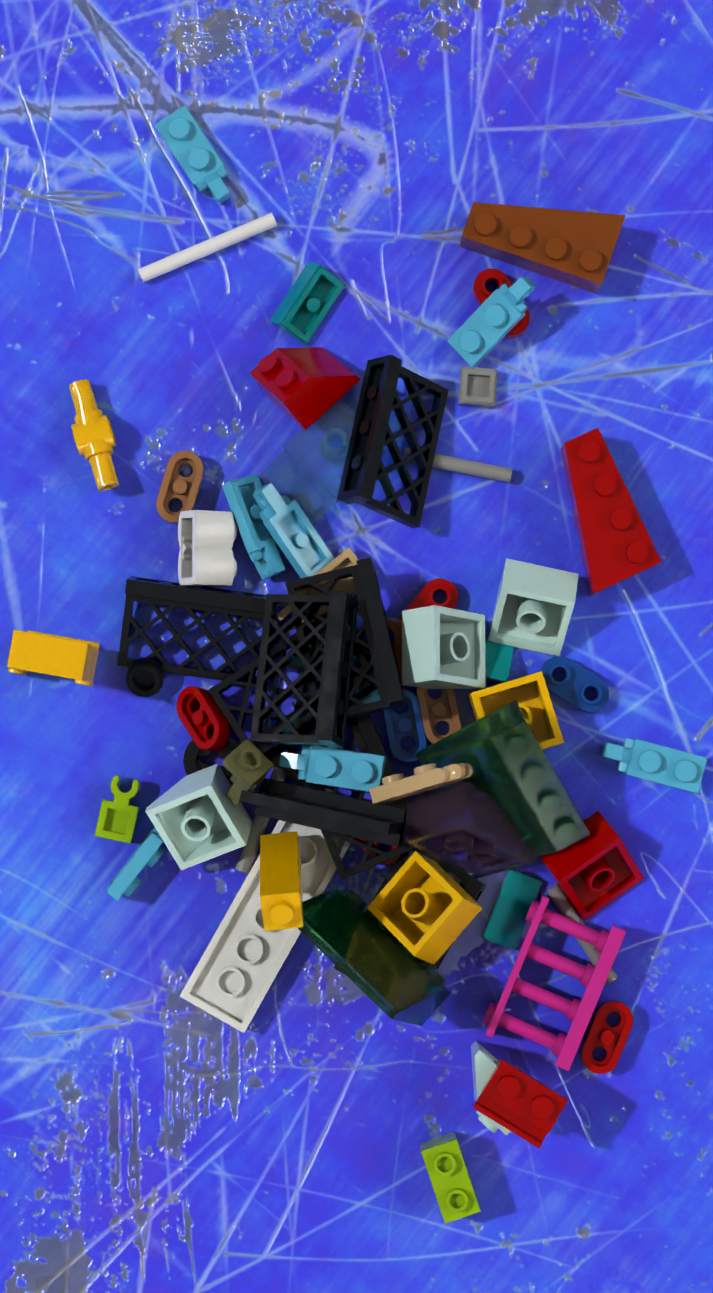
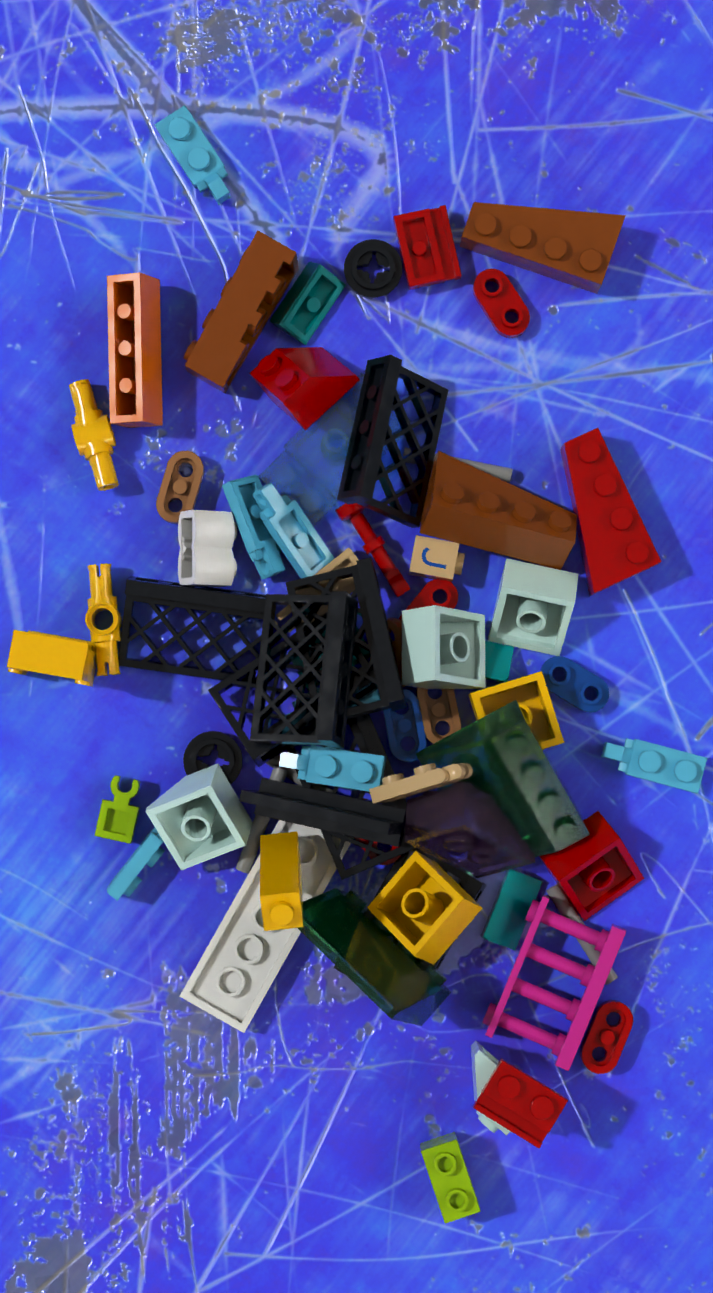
black tile [126,658,165,697] -> none
white bar [138,212,277,283] -> none
red plate [177,686,230,751] -> none
olive bracket [222,740,274,806] -> none
medium azure hinge [447,276,537,367] -> none
light grey tile [458,367,498,407] -> none
none -> yellow pin [85,563,122,676]
none -> orange brick [107,272,163,428]
none -> dark orange wedge [183,230,299,393]
none -> red piece [335,503,410,597]
none -> black gear [344,239,402,299]
none -> red plate [393,205,462,290]
none -> tan brick [408,535,465,583]
none -> dark orange wedge [419,451,577,570]

